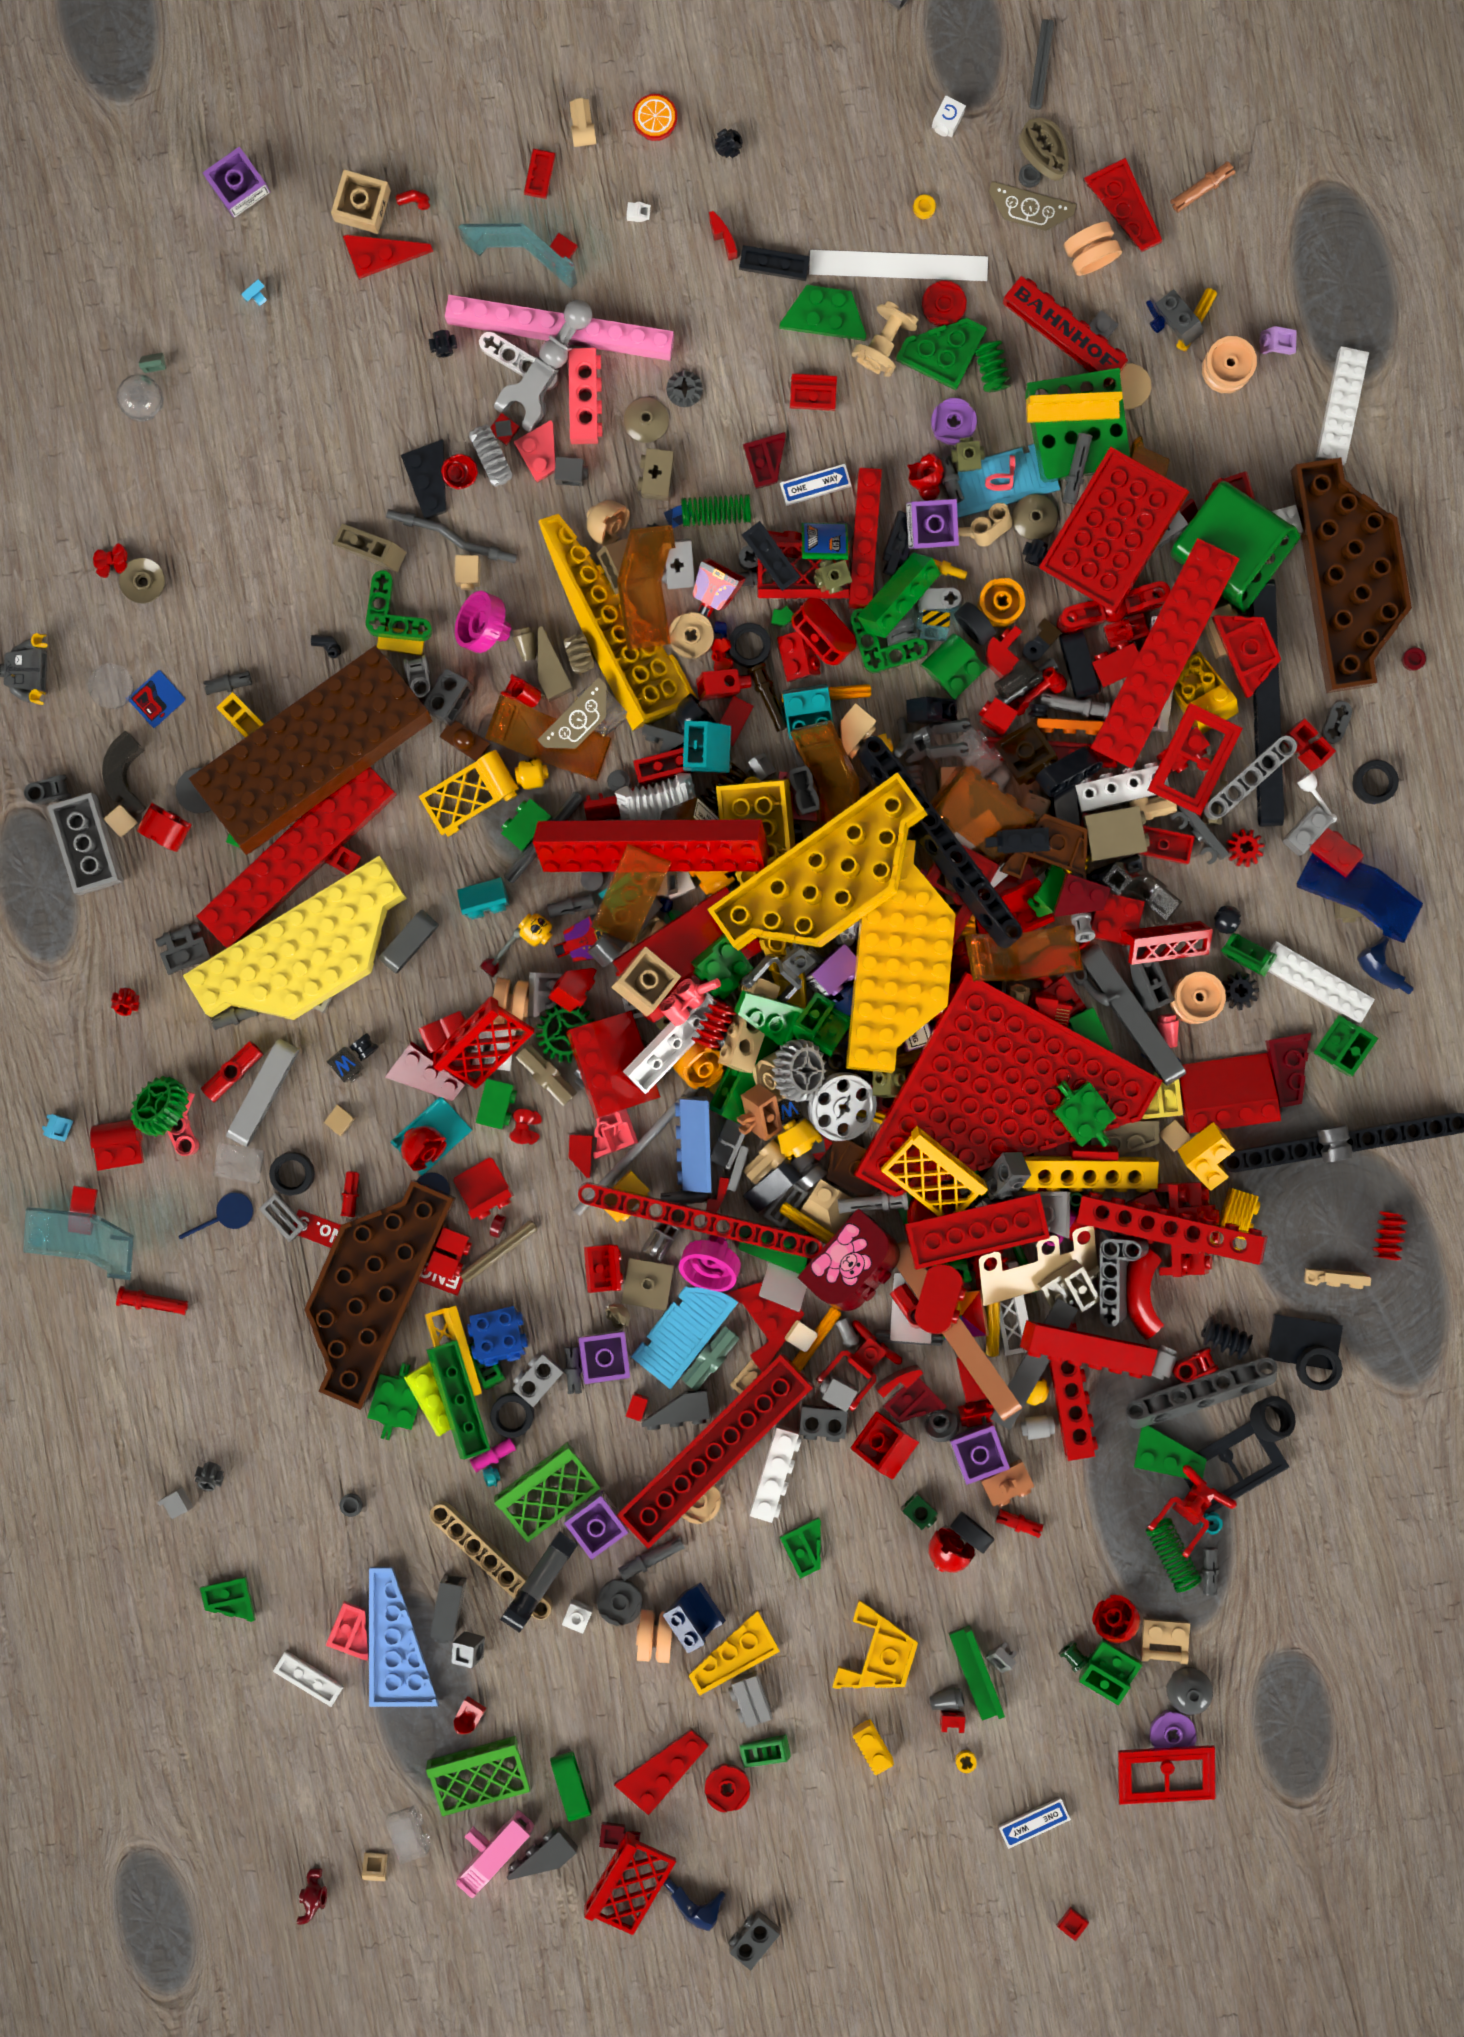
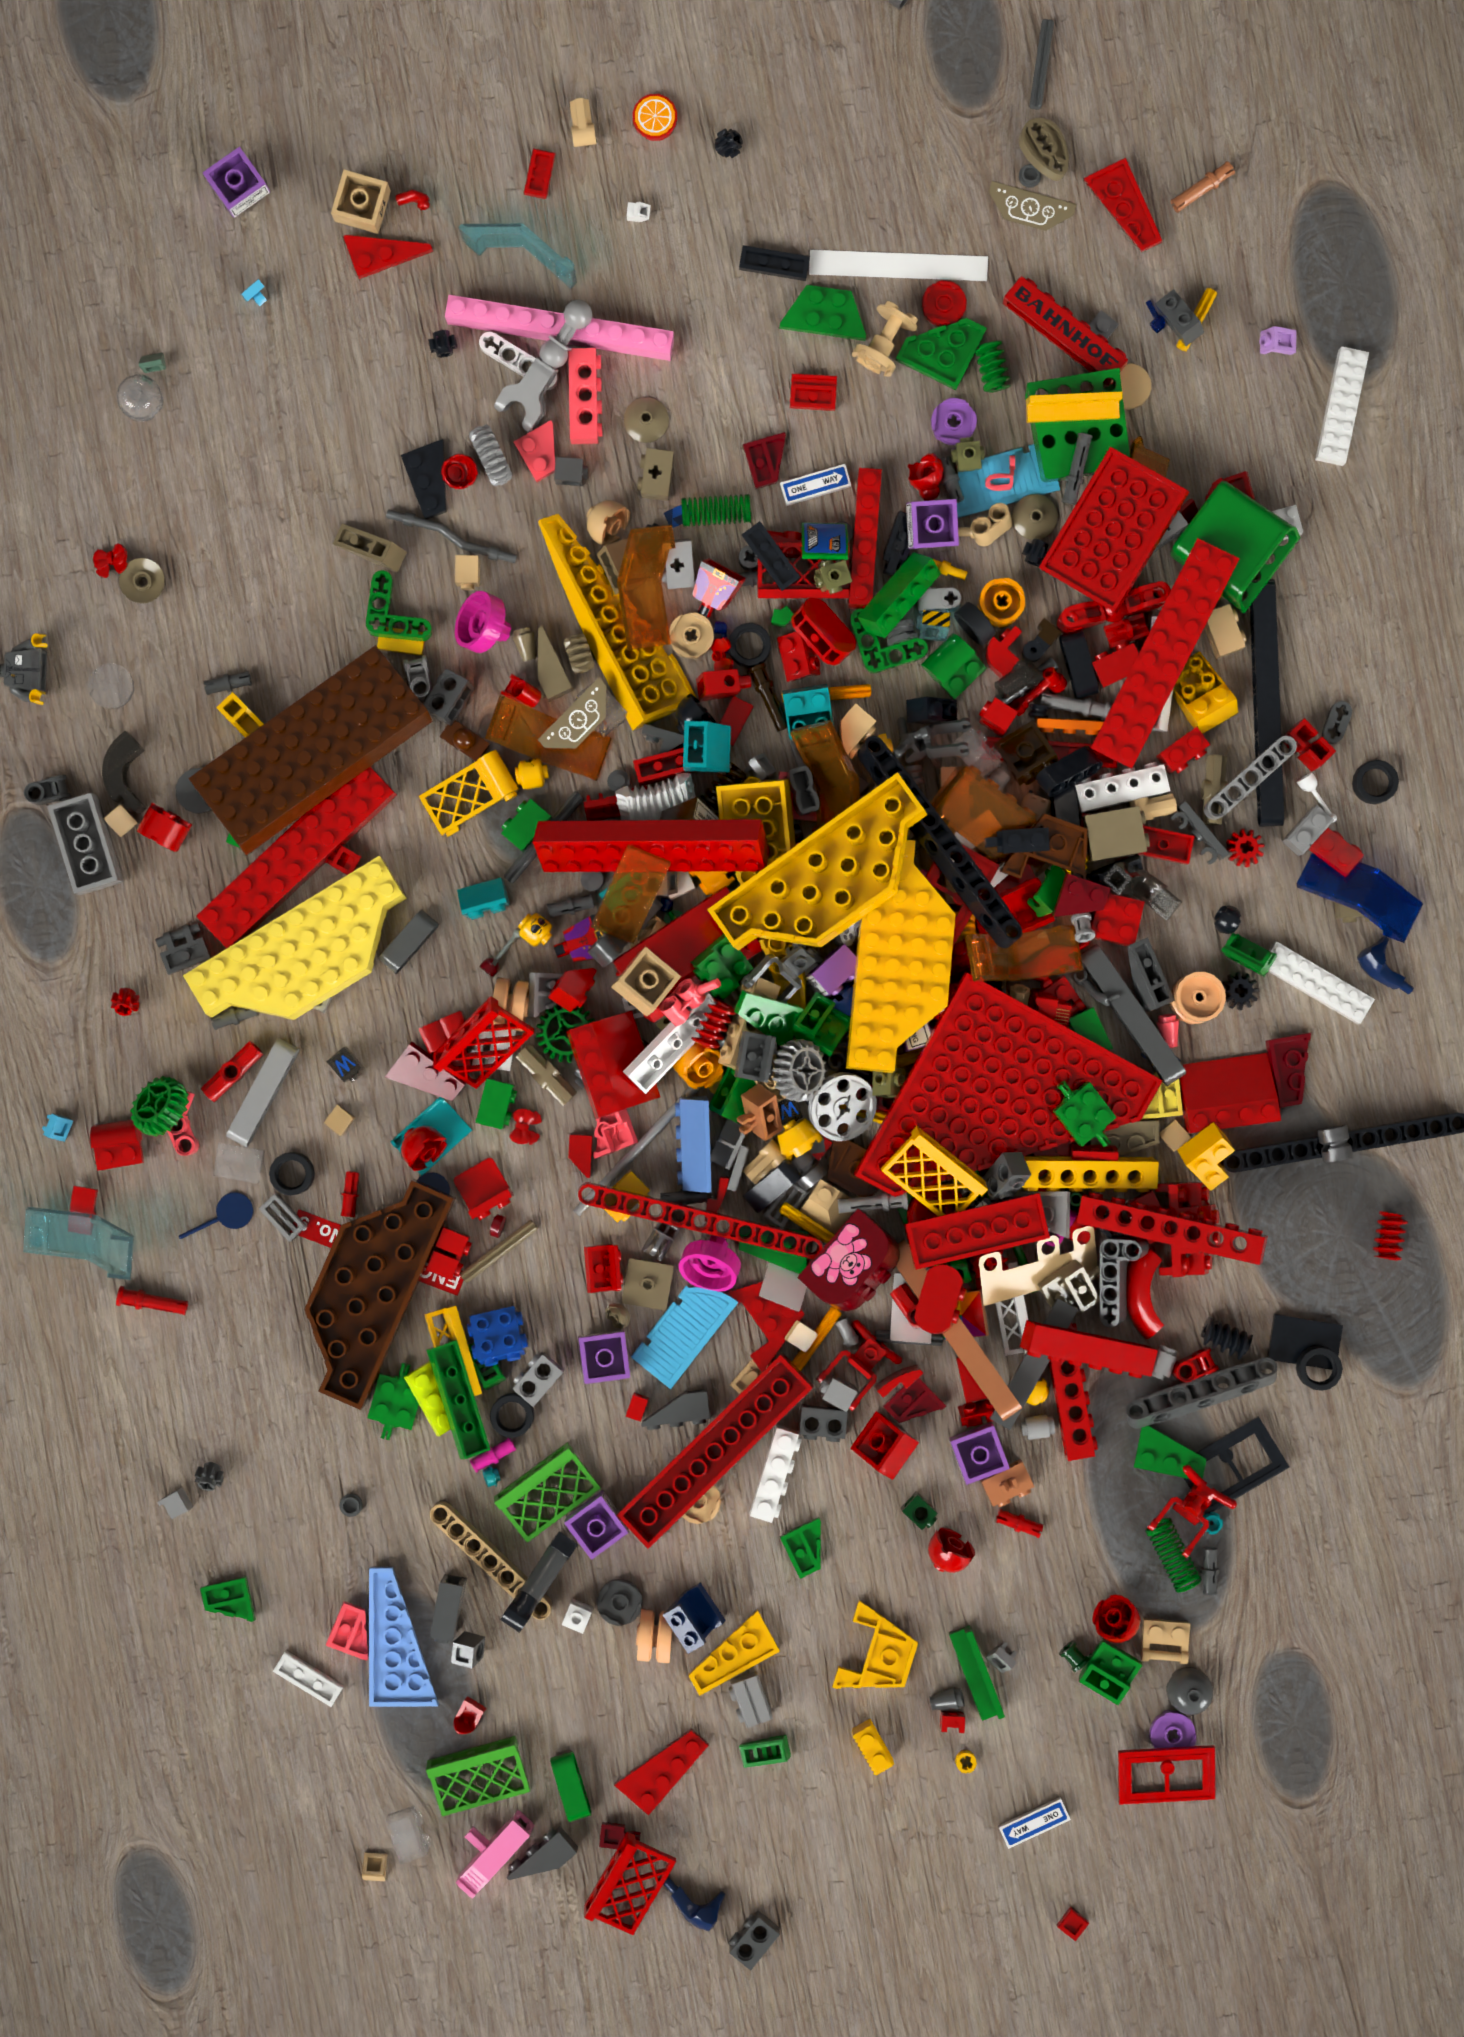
sticker [127,670,186,728] -> none
dark red piece [297,1868,327,1925] -> none
black arm [311,635,341,659] -> none
black wheel [350,1033,379,1061] -> none
tile [490,413,520,446] -> none
red tile [546,233,578,266] -> none
dark grey pin [564,1347,582,1394] -> none
dark grey pin [618,1535,685,1581] -> none
dark grey gear [666,370,703,407] -> none
sand green piece [681,1326,740,1391] -> none
red plate [705,1763,750,1812] -> none
red slope [709,211,737,261] -> none
yellow tile [913,194,936,219] -> none
dark grey plate [925,1409,959,1442] -> none
white brick [932,96,966,137] -> none
black tyre [950,1512,995,1553] -> none
yellow axle [986,1302,1000,1357] -> none
light nougat wheel [1063,221,1122,276] -> none
red fence [1122,921,1213,965] -> none
red door [1147,703,1243,816] -> none
light nougat wheel [1202,336,1257,393] -> none
red wing [1211,615,1281,698] -> none
yellow brick [1218,1187,1260,1240] -> none
black tyre [1250,1396,1296,1442] -> none
reddish brown brick [1290,457,1412,694] -> none
tan hinge [1304,1268,1371,1289] -> none
green brick [1313,1015,1379,1077] -> none
dark red tile [1401,647,1426,671] -> none
none -> dark grey bracket [734,1031,777,1083]

